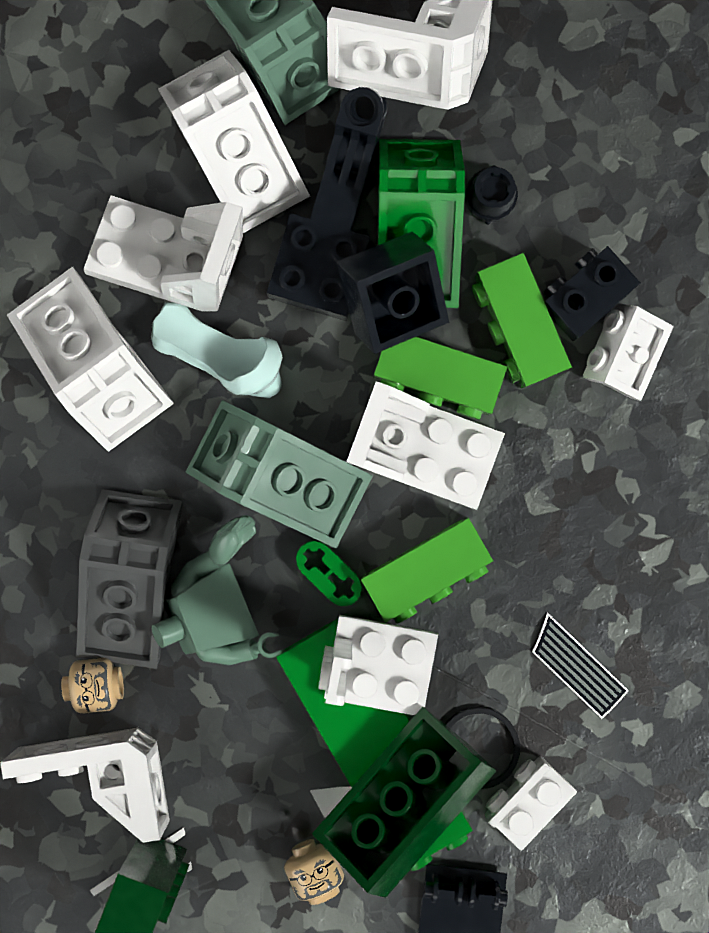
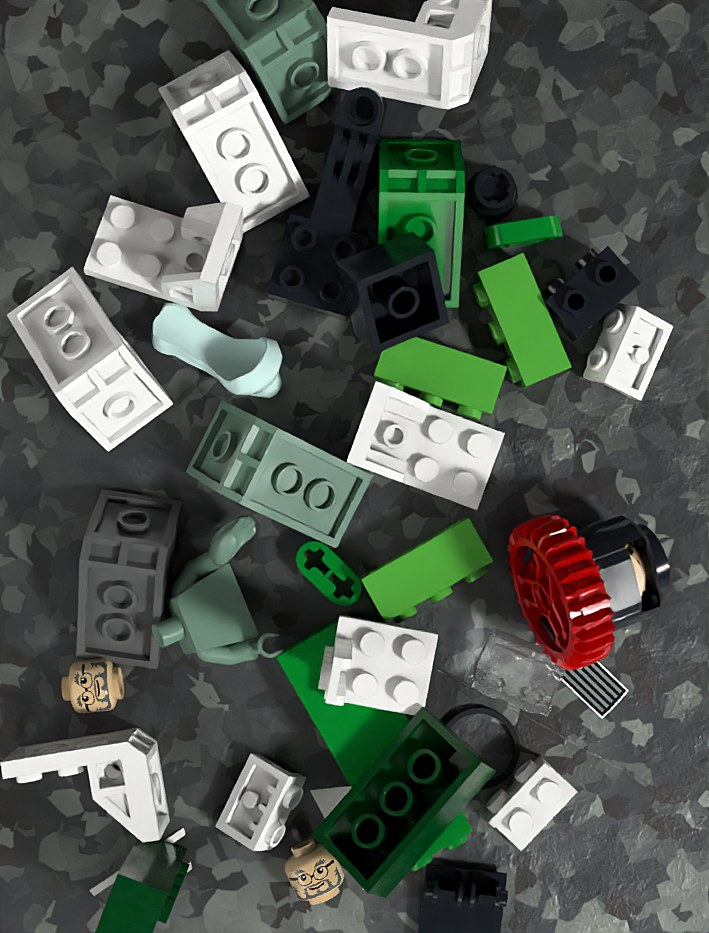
none -> white bracket [215,753,306,851]
none -> clear bracket [471,628,567,716]
none -> green beam [483,216,563,250]
none -> red piece [507,514,670,671]

